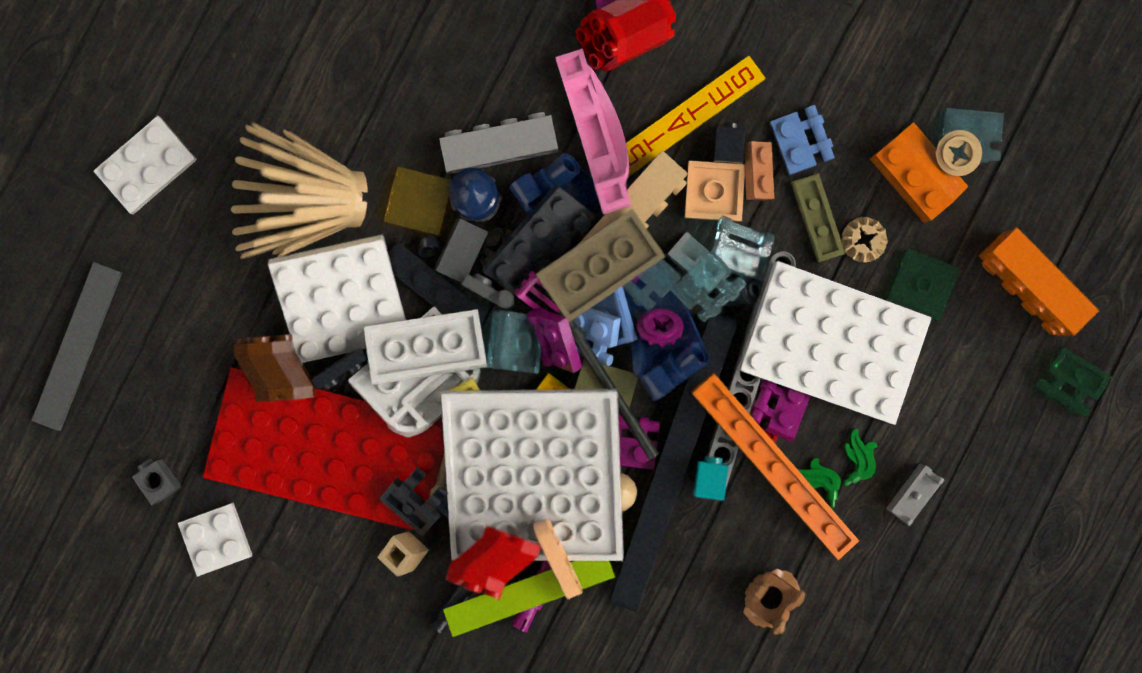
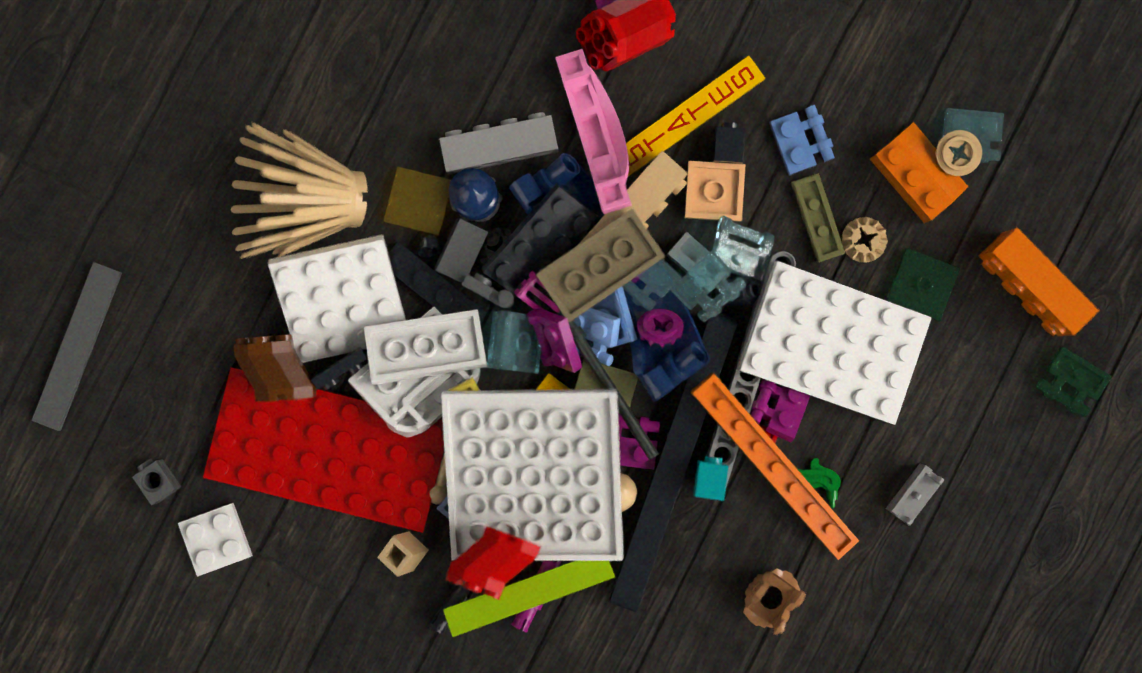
white plate [94,116,197,215] -> none
black plate [379,467,448,536] -> none
light nougat beam [533,518,583,599] -> none
nougat plate [744,141,774,200] -> none
green piece [843,429,878,486] -> none

